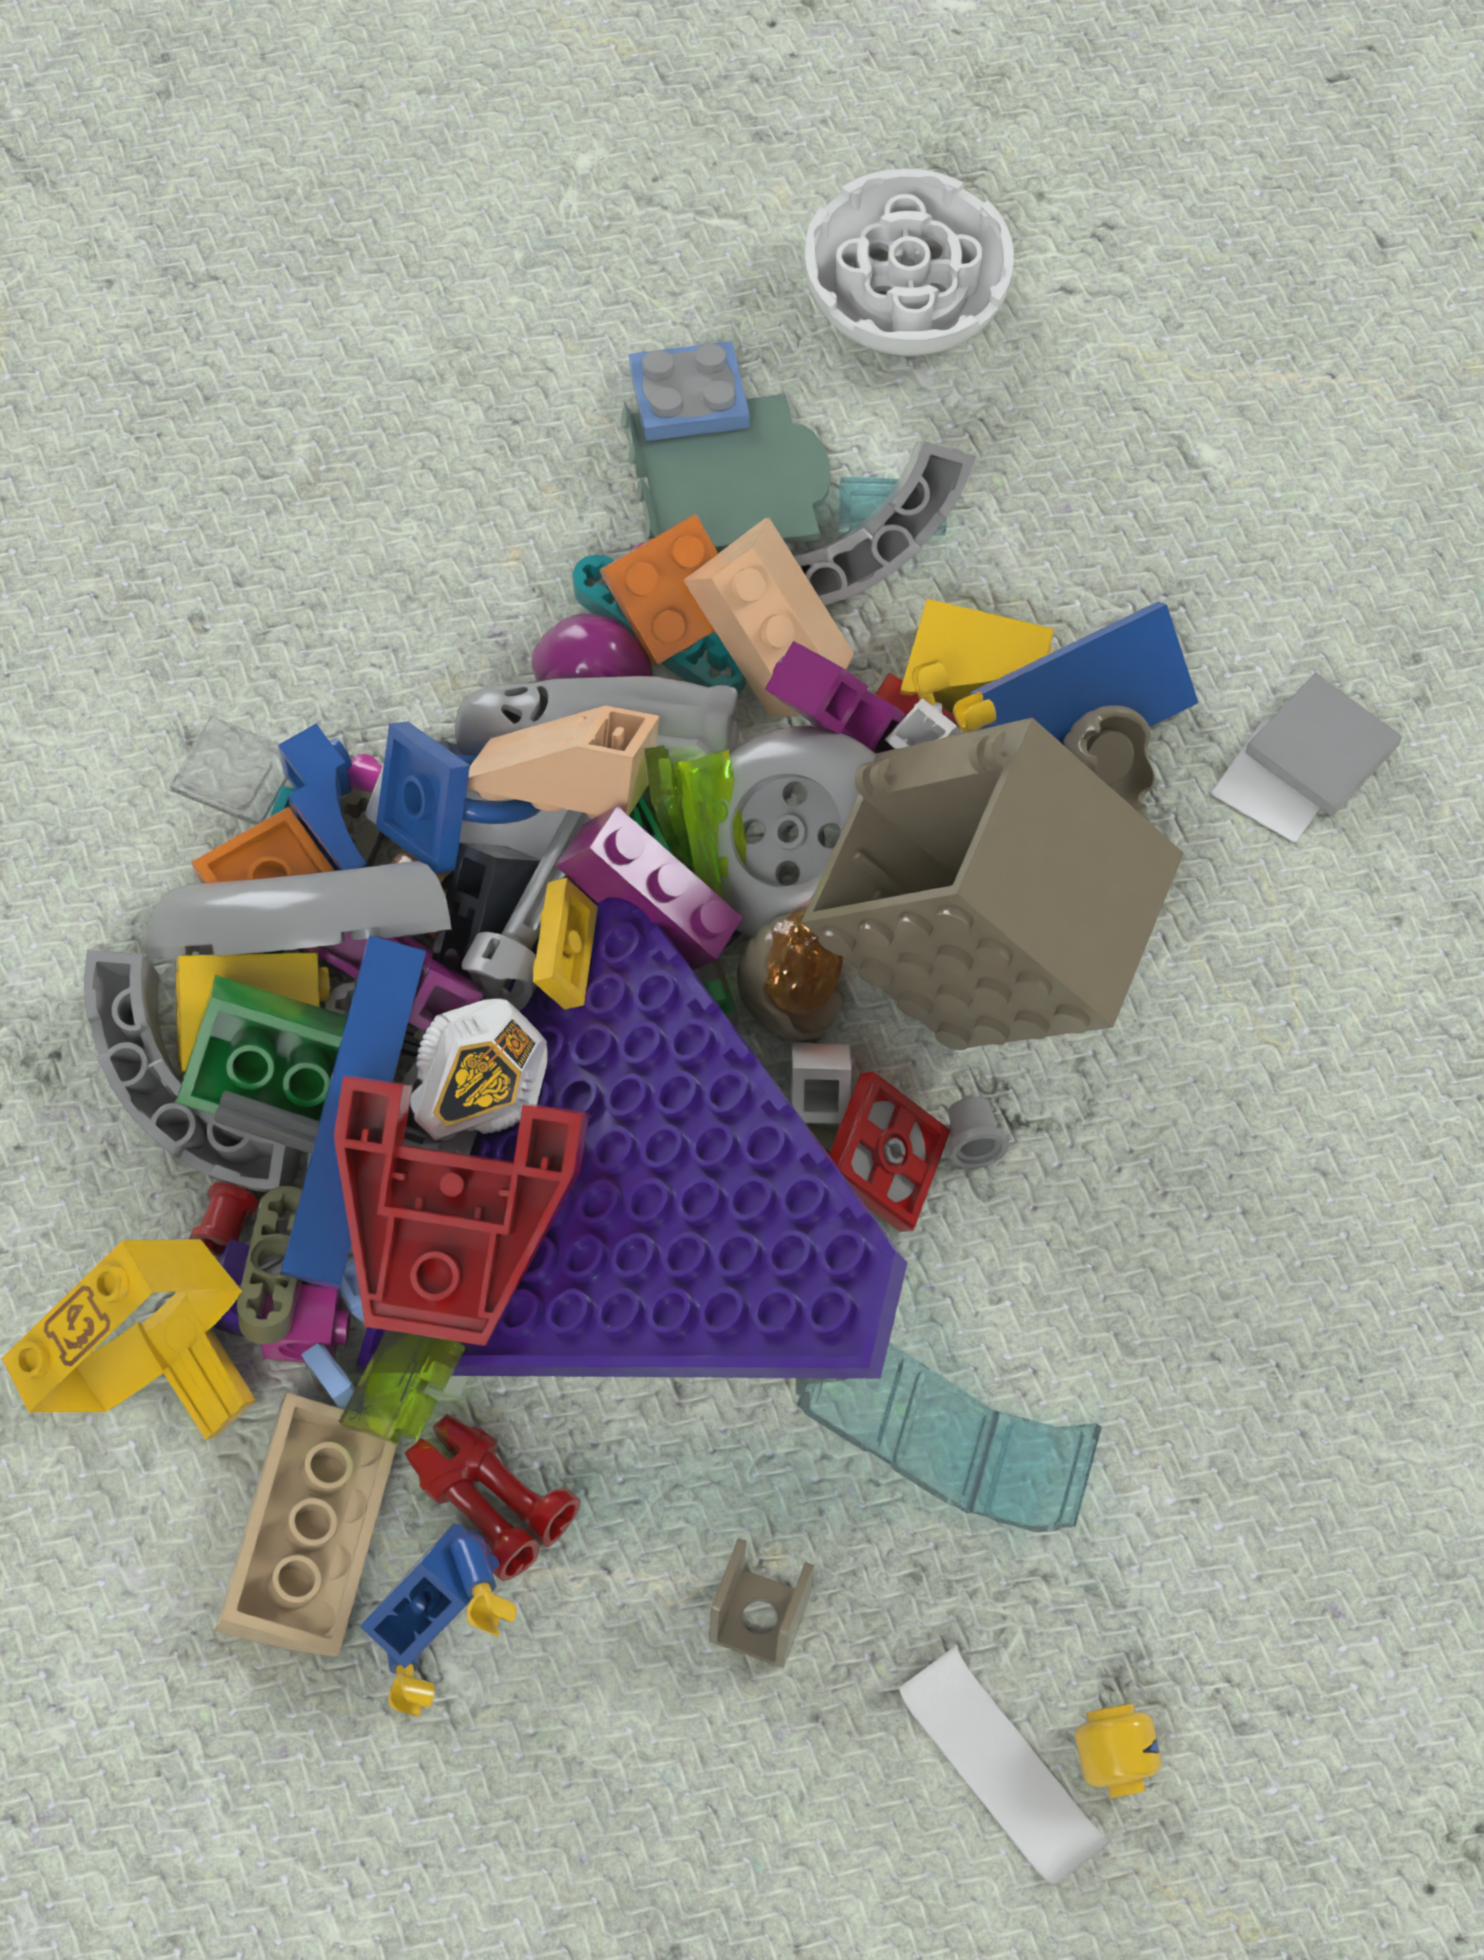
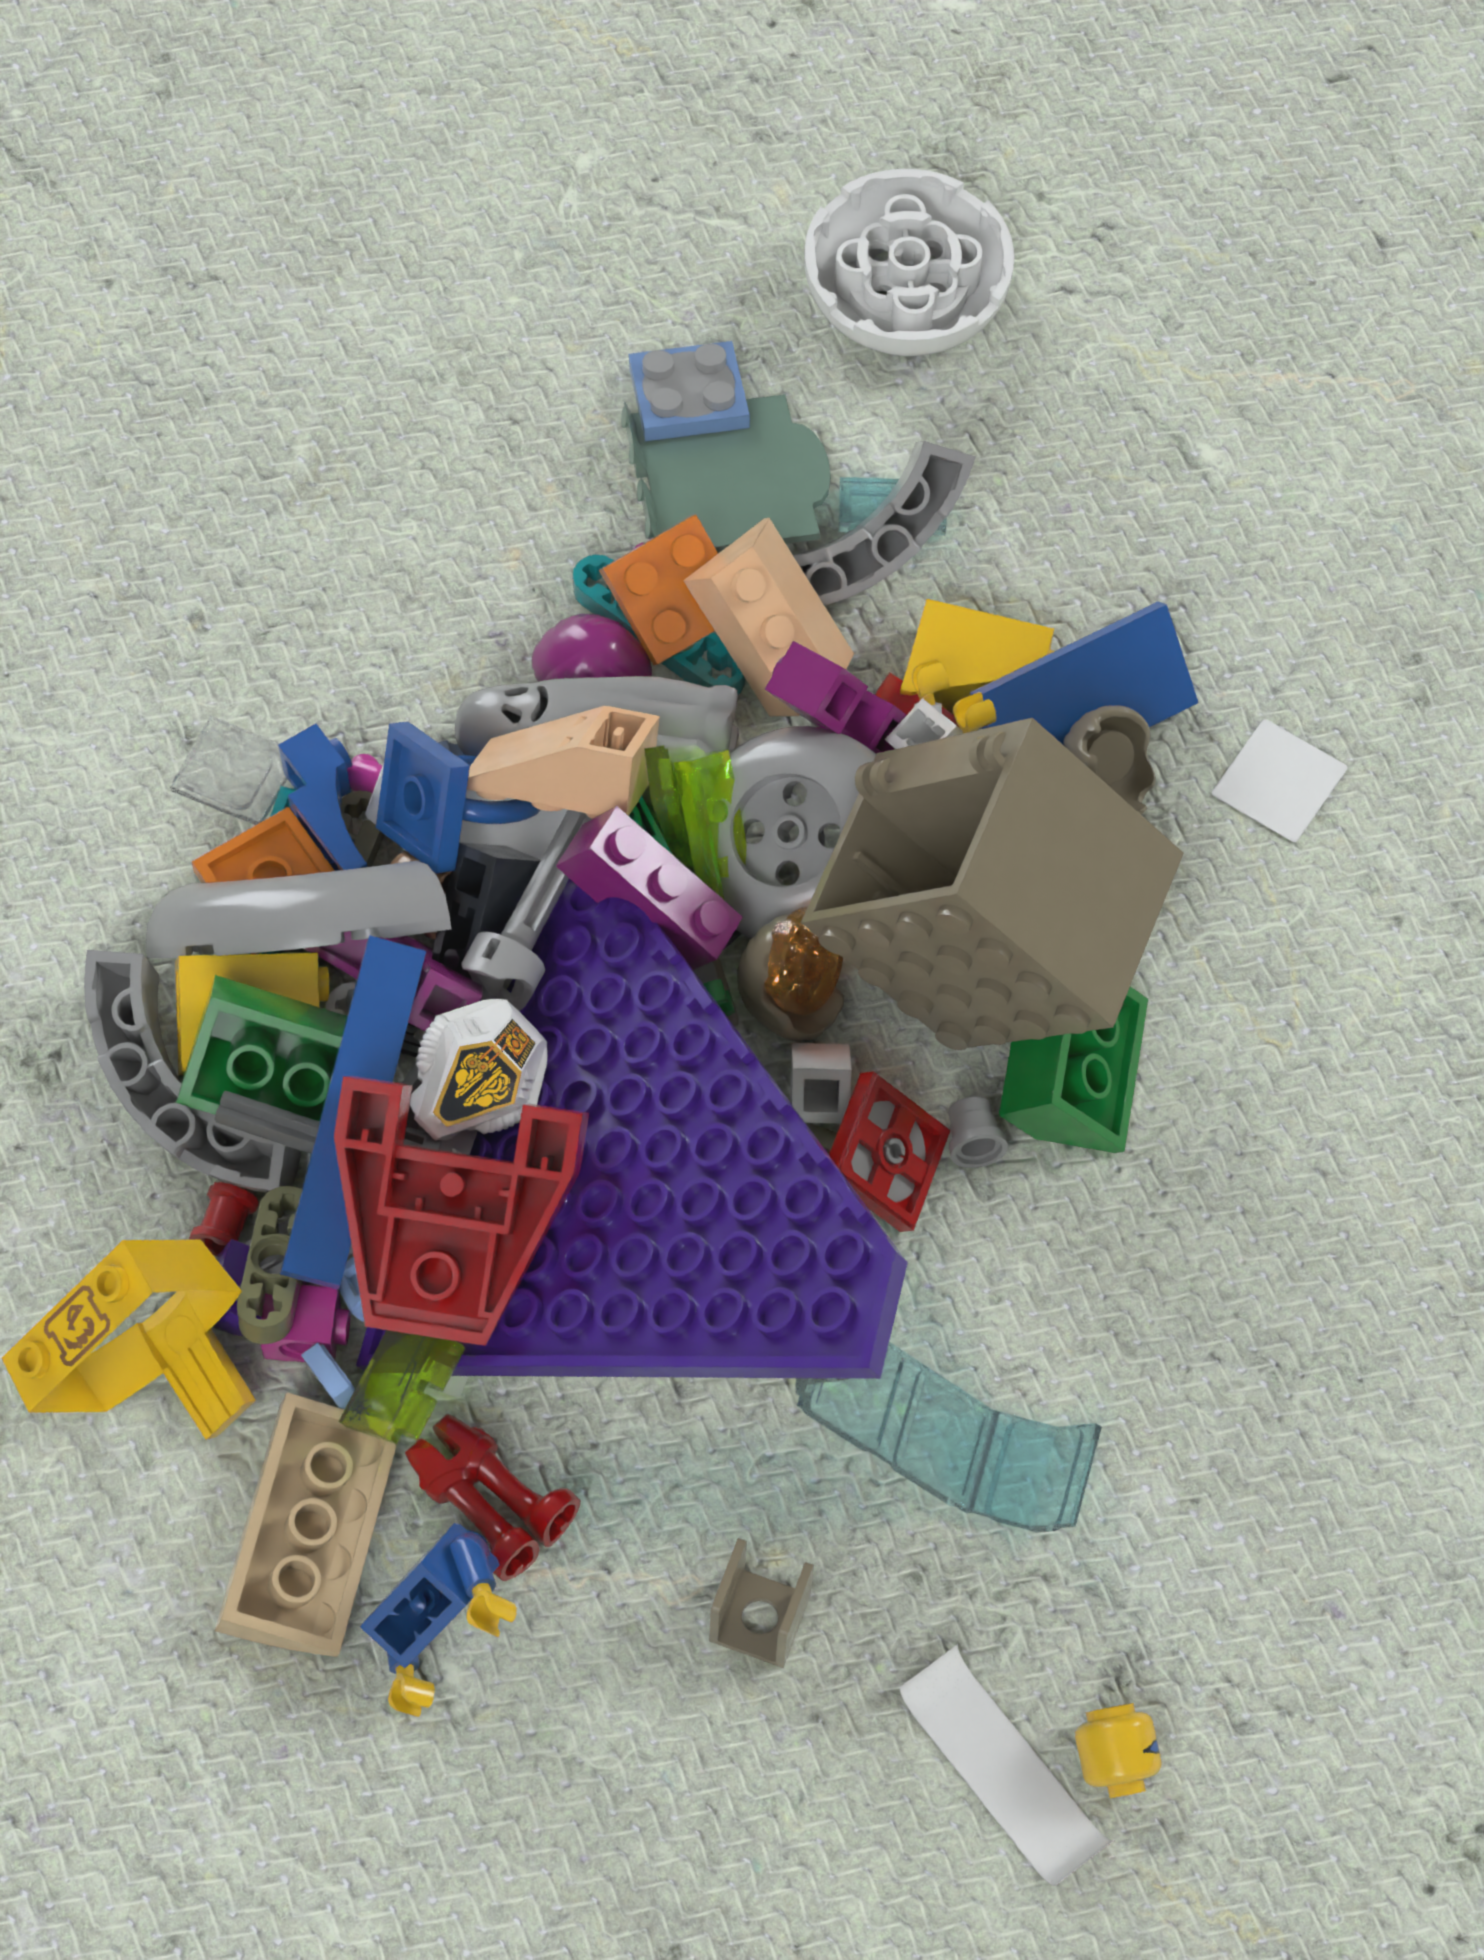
yellow plate [533,878,598,1010] -> none
light grey tile [1245,673,1402,817] -> none
none -> green slope [999,986,1148,1153]

